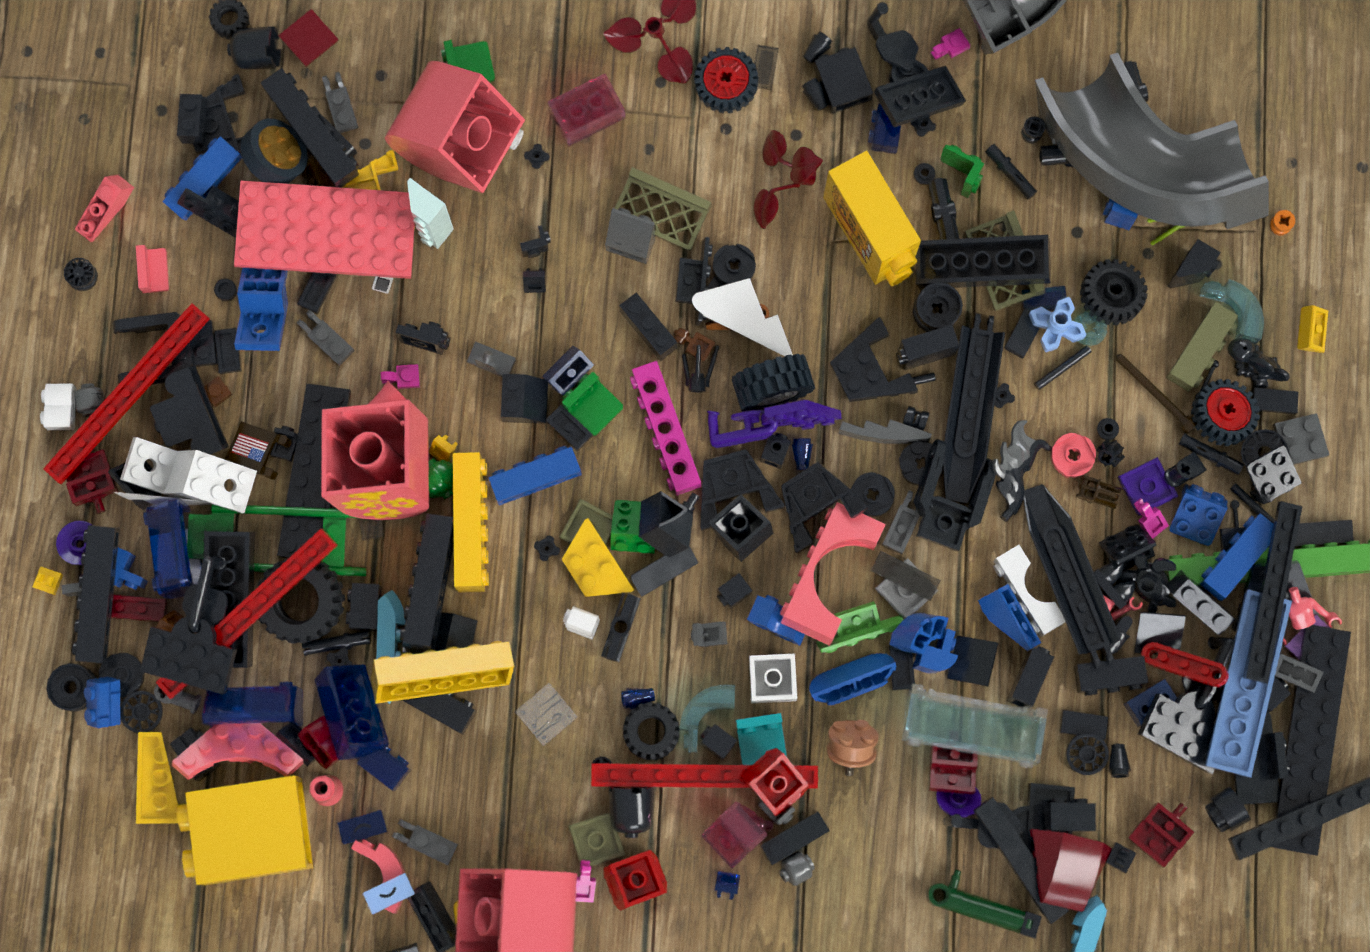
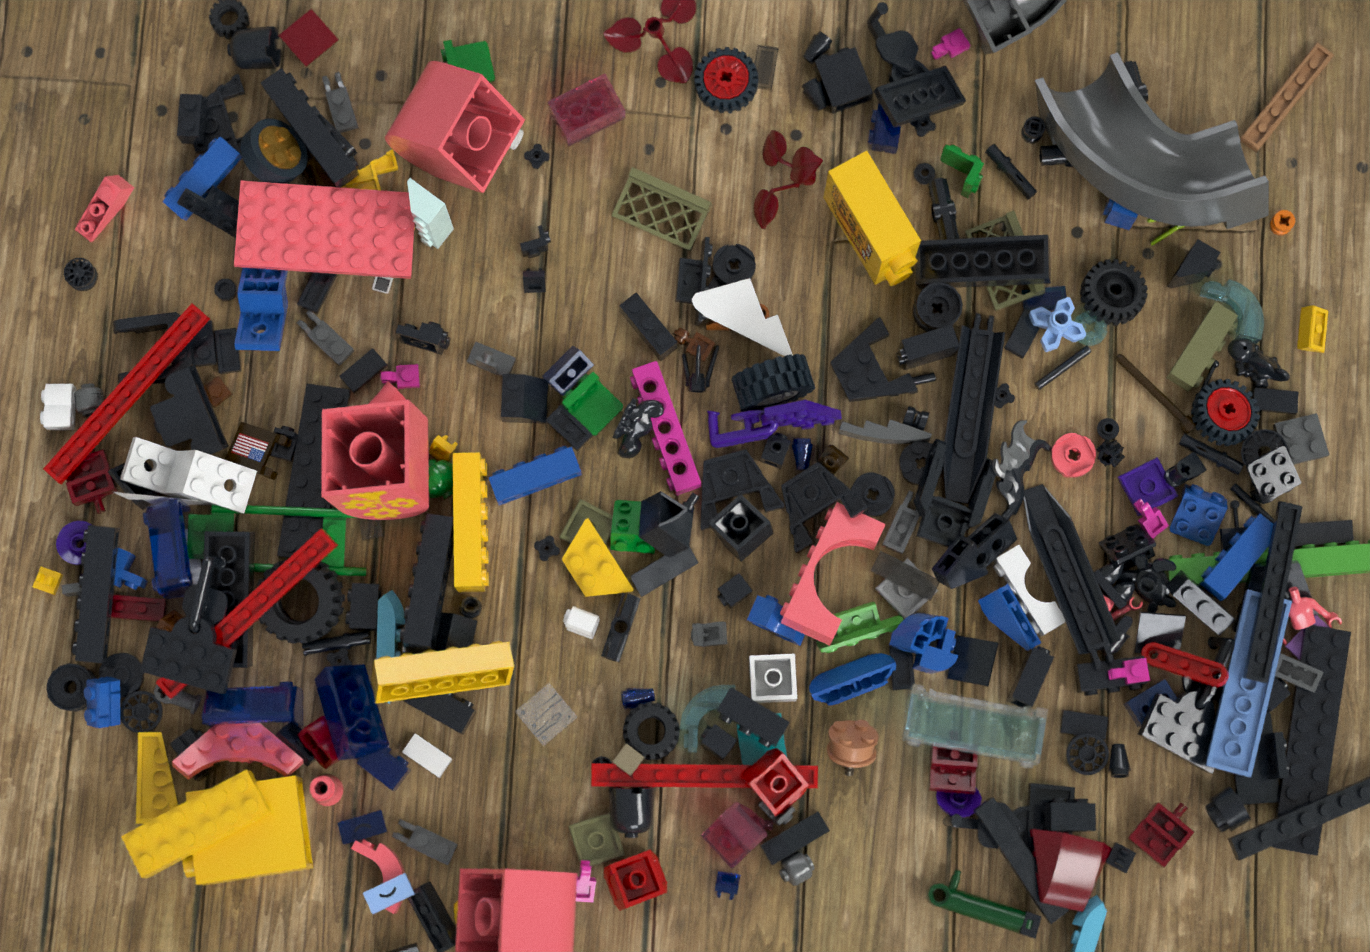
coral panel [136,245,169,293] -> none
dark grey slope [605,208,655,265] -> none
dark brown arm [1076,475,1122,509] -> none
none -> yellow brick [121,770,272,878]
none -> black tile [339,348,388,394]
none -> white tile [402,734,452,778]
none -> black plate [459,596,482,618]
none -> black animal [612,398,664,459]
none -> dark tan tile [612,744,644,776]
none -> black brick [717,687,790,748]
none -> dark brown bracket [818,444,849,474]
none -> black brick [931,513,1017,589]
none -> dark pink plate [1108,658,1150,684]
none -> medium nougat tile [1240,42,1334,153]

